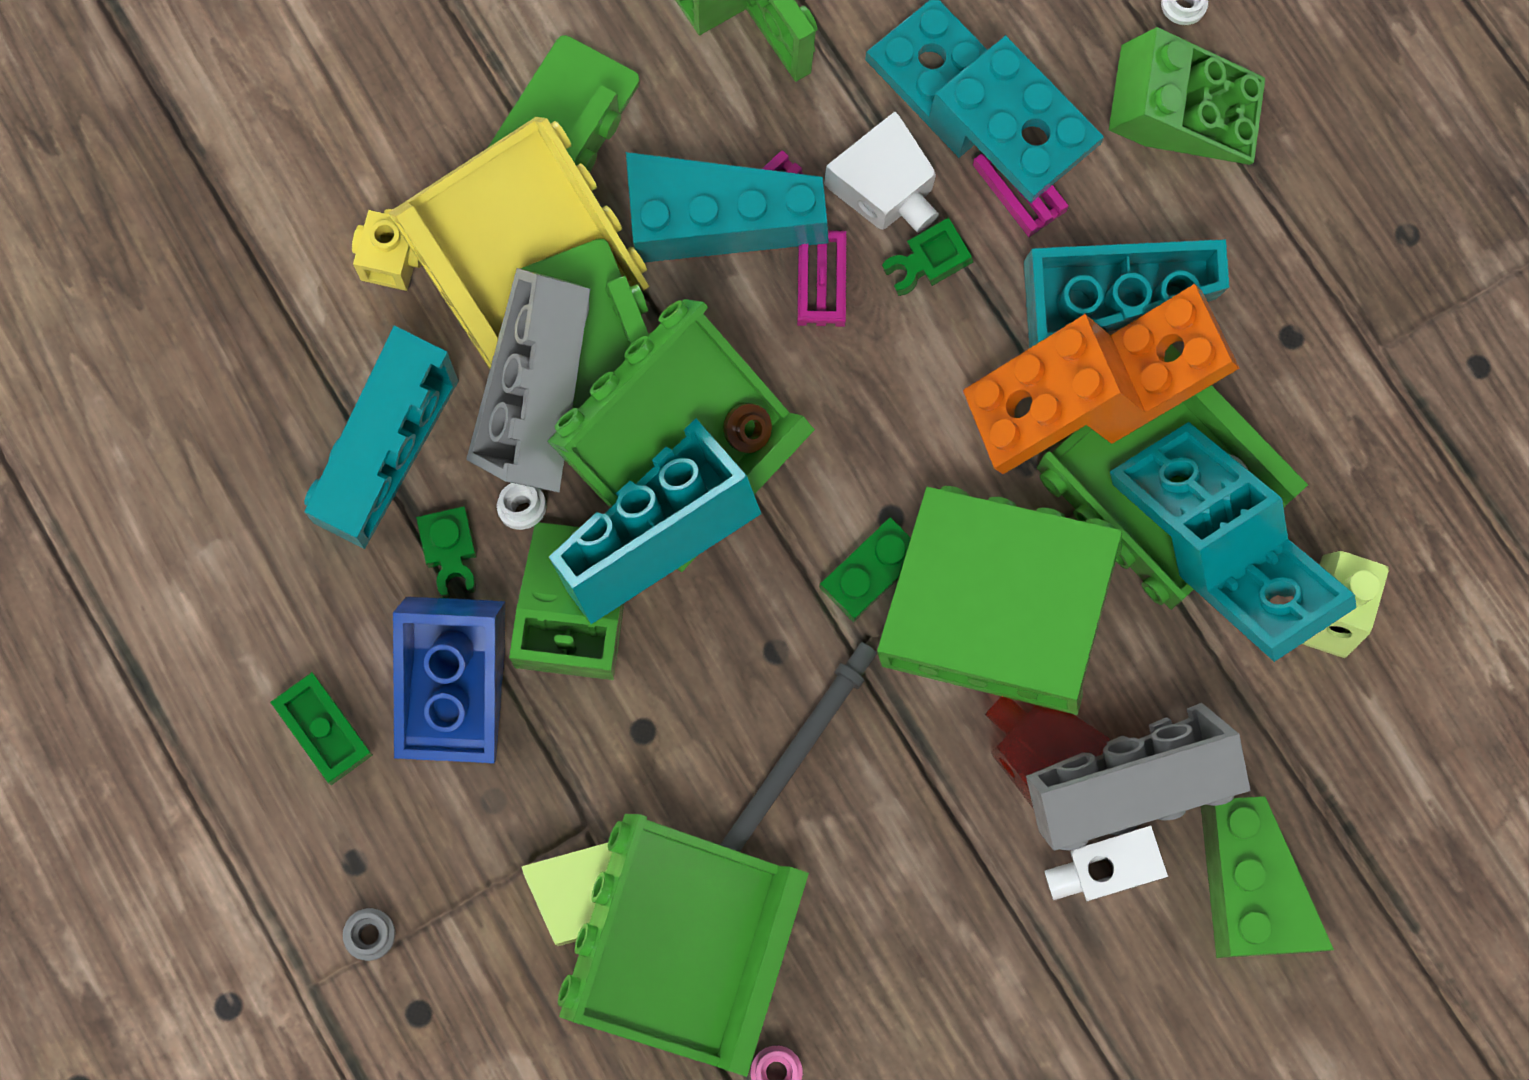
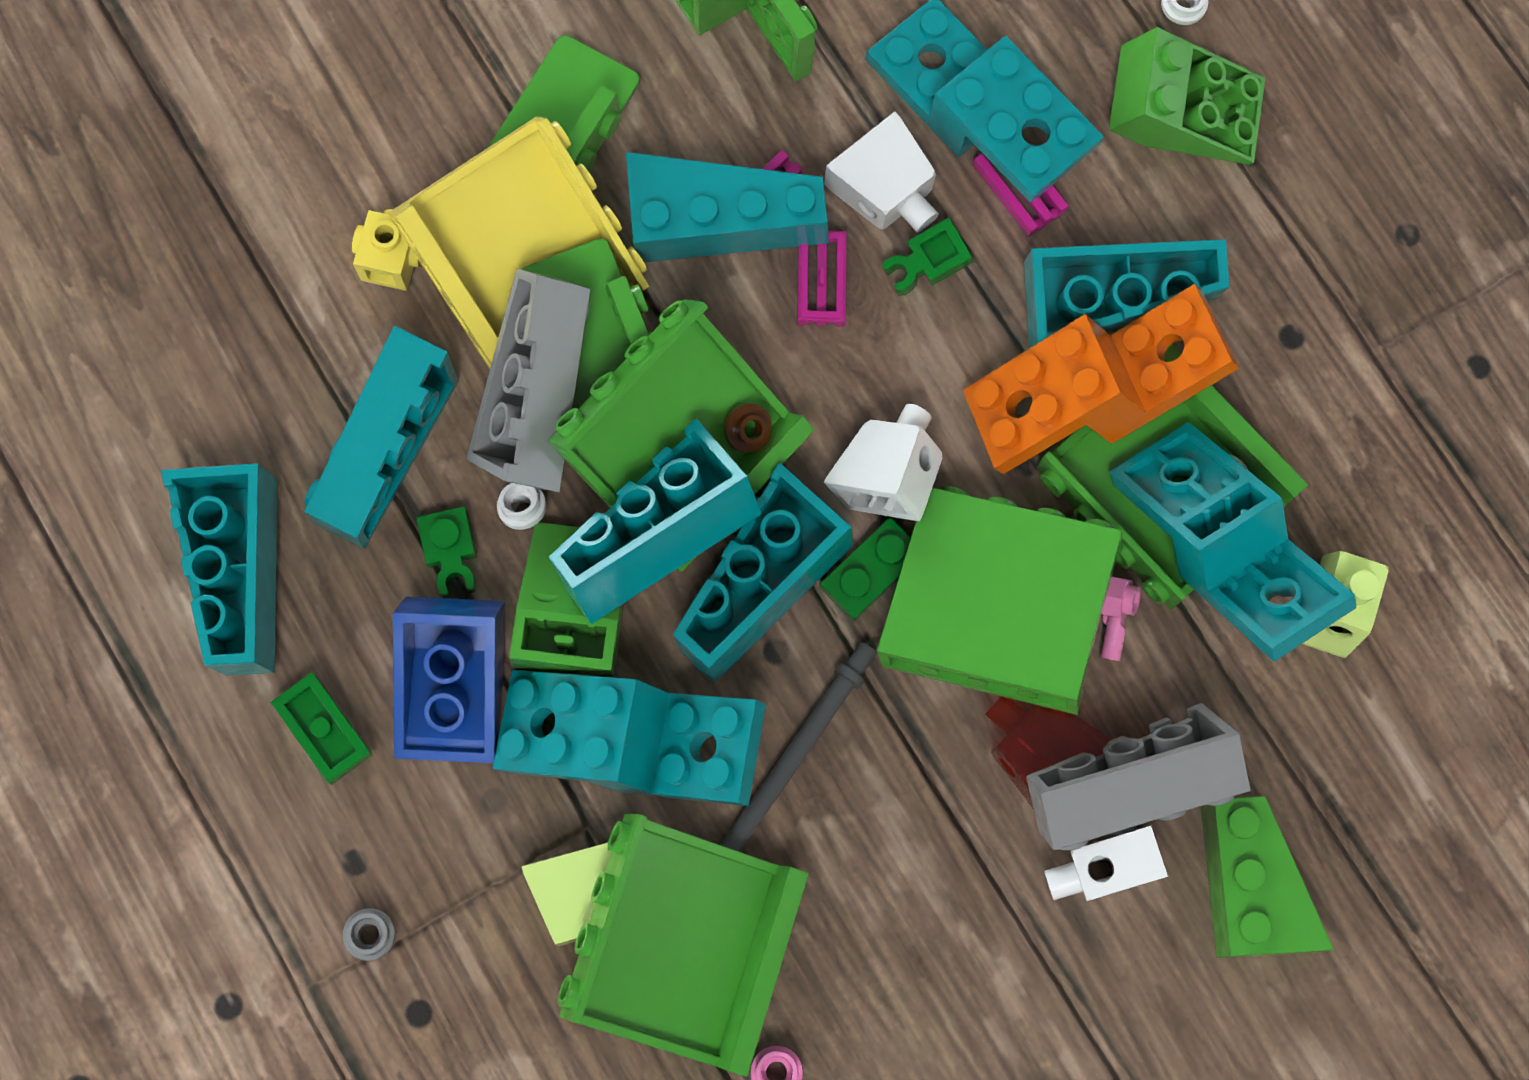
none -> teal wedge [160,463,278,676]
none -> teal bracket [492,670,766,806]
none -> teal wedge [673,462,853,684]
none -> white torso [824,404,942,521]
none -> bright pink piece [1100,577,1141,661]

